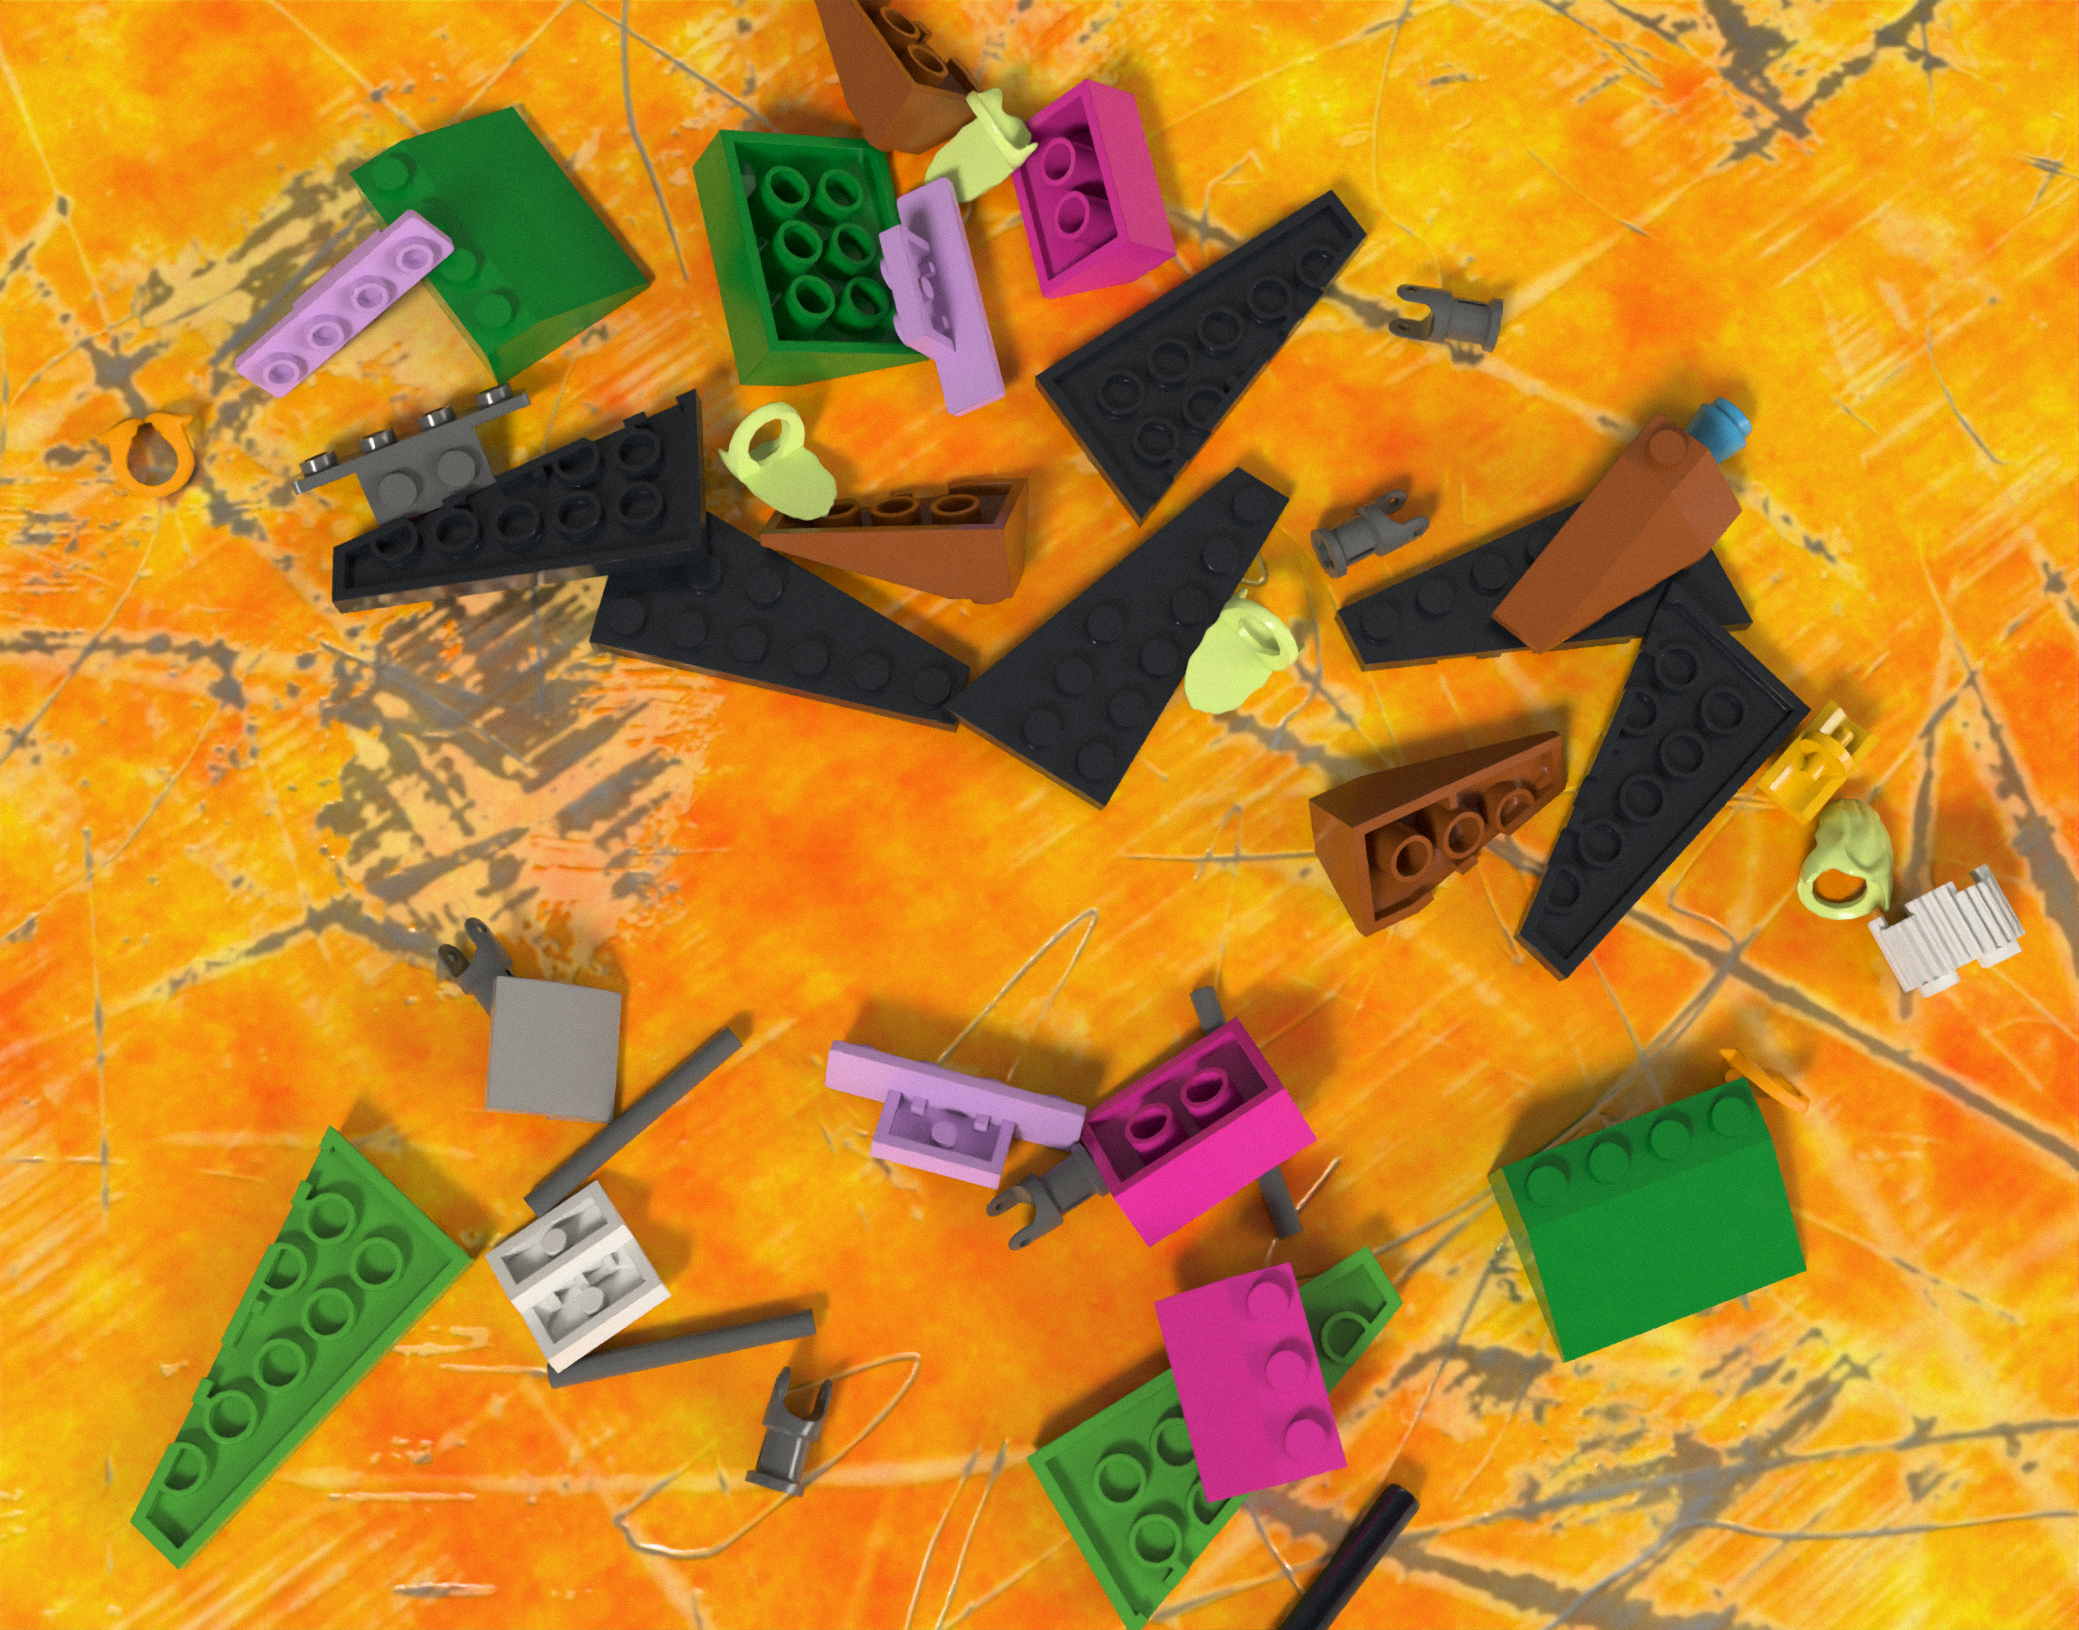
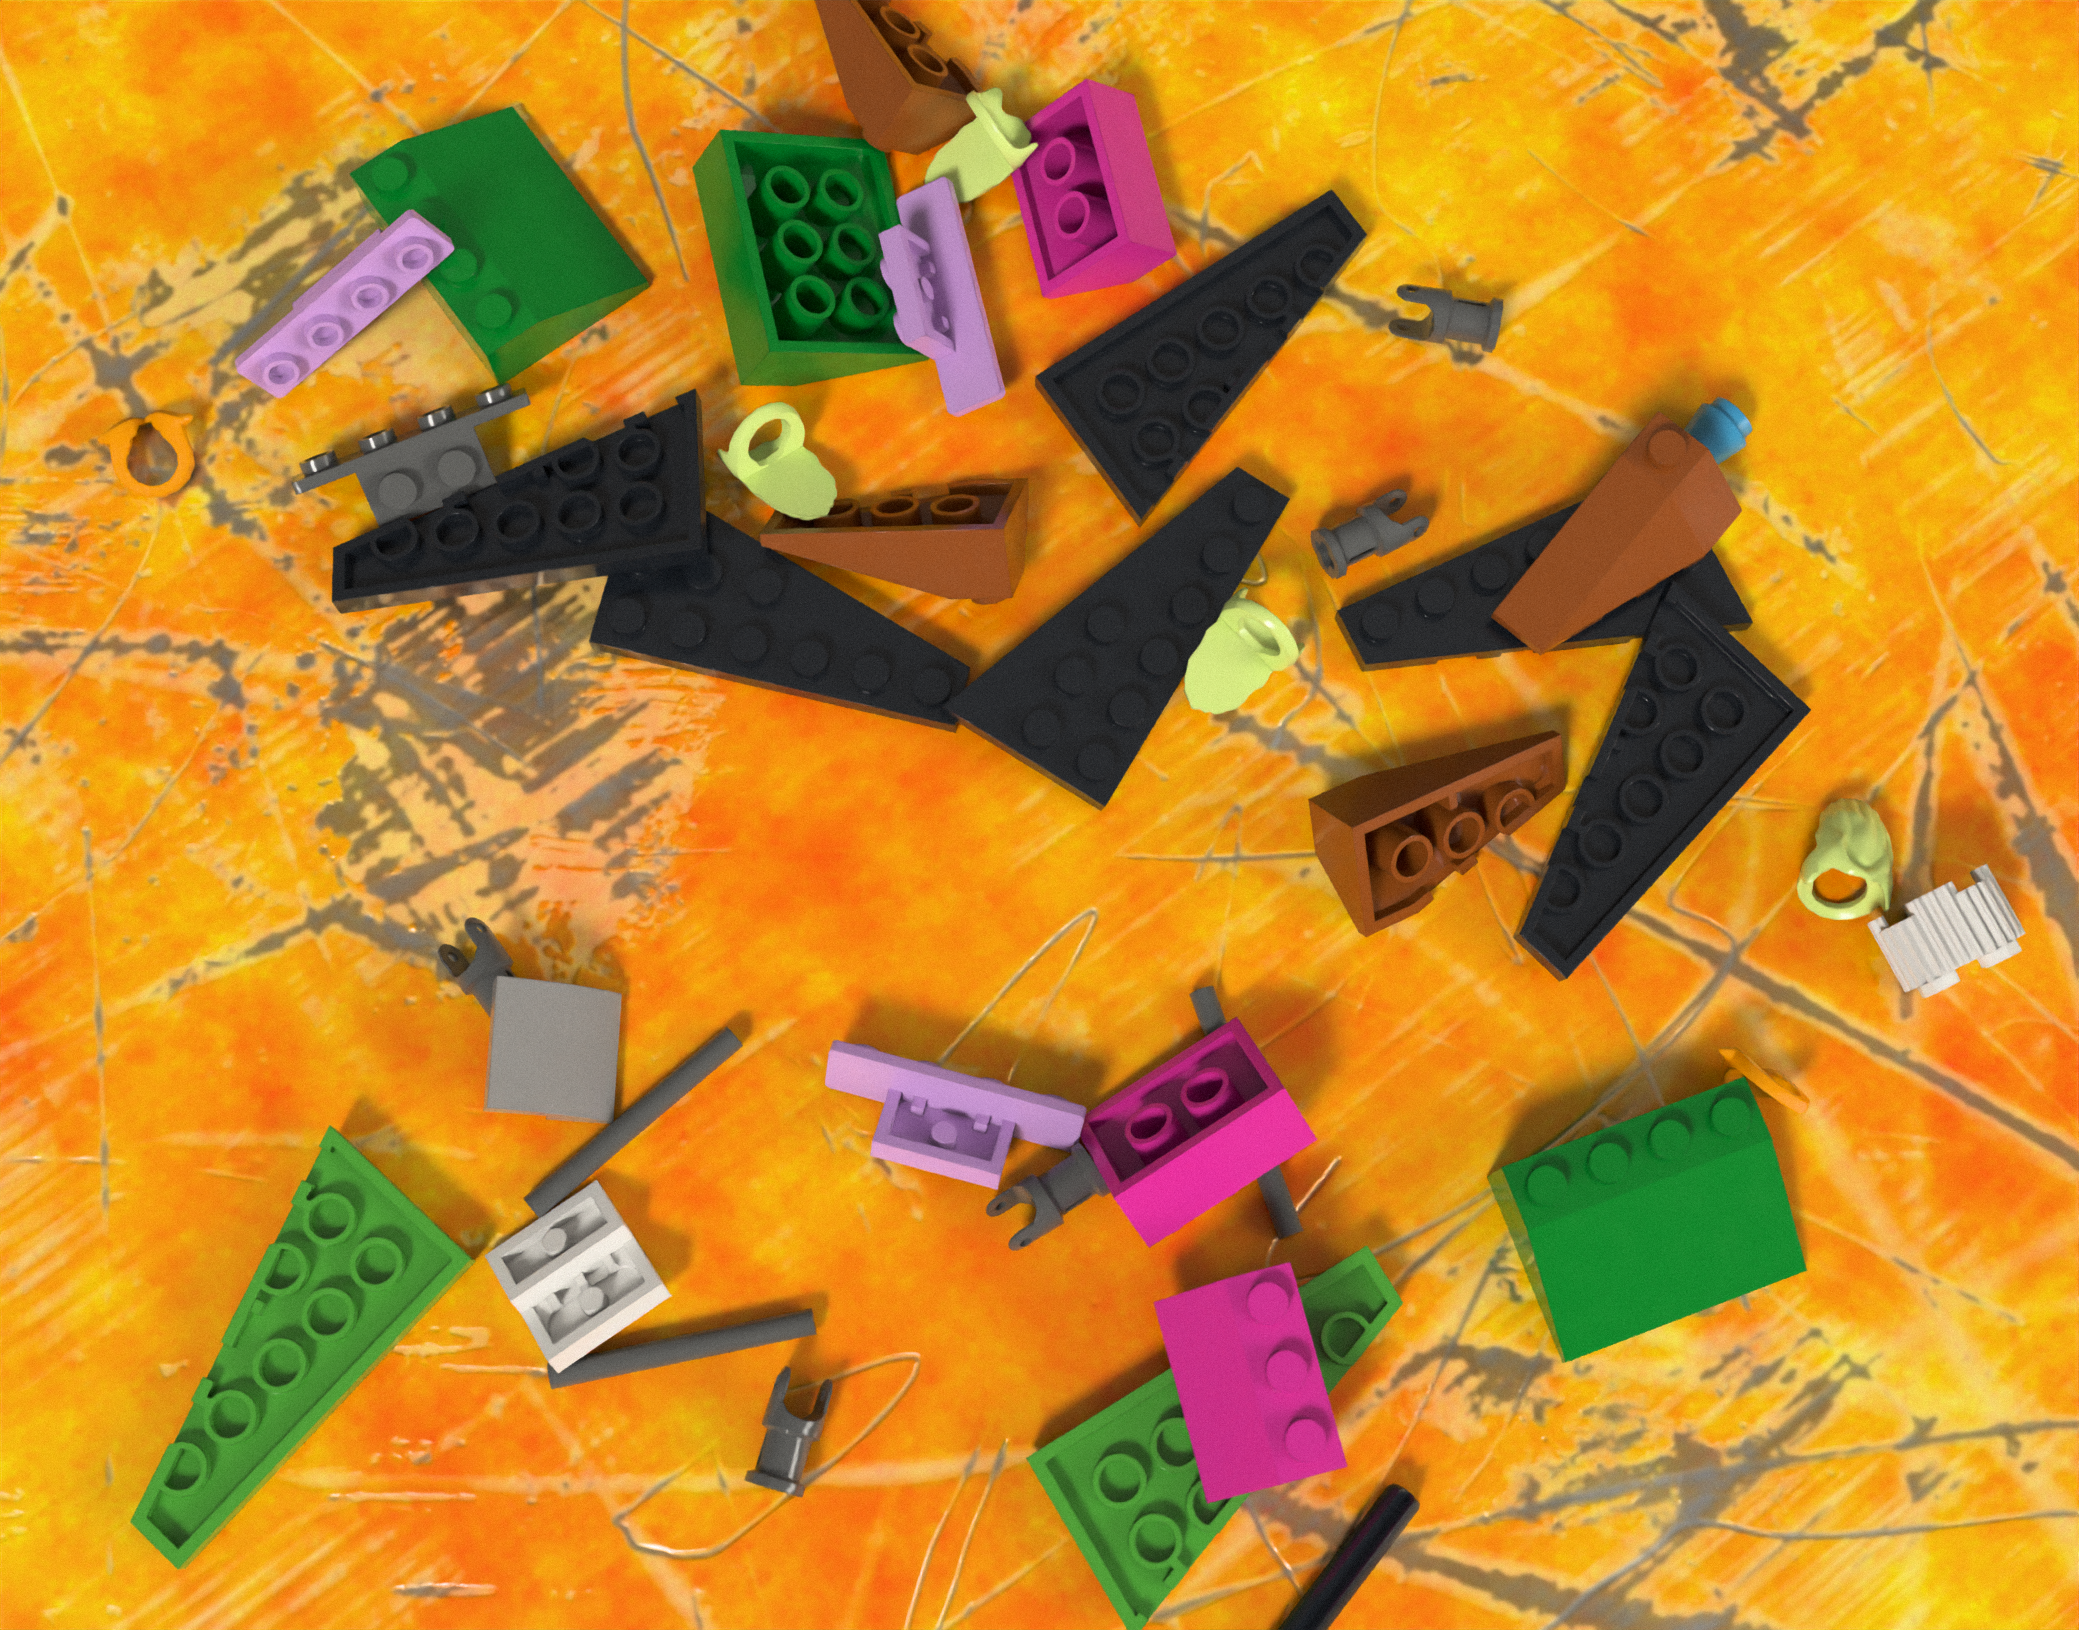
yellow hips [1755,699,1881,826] -> none

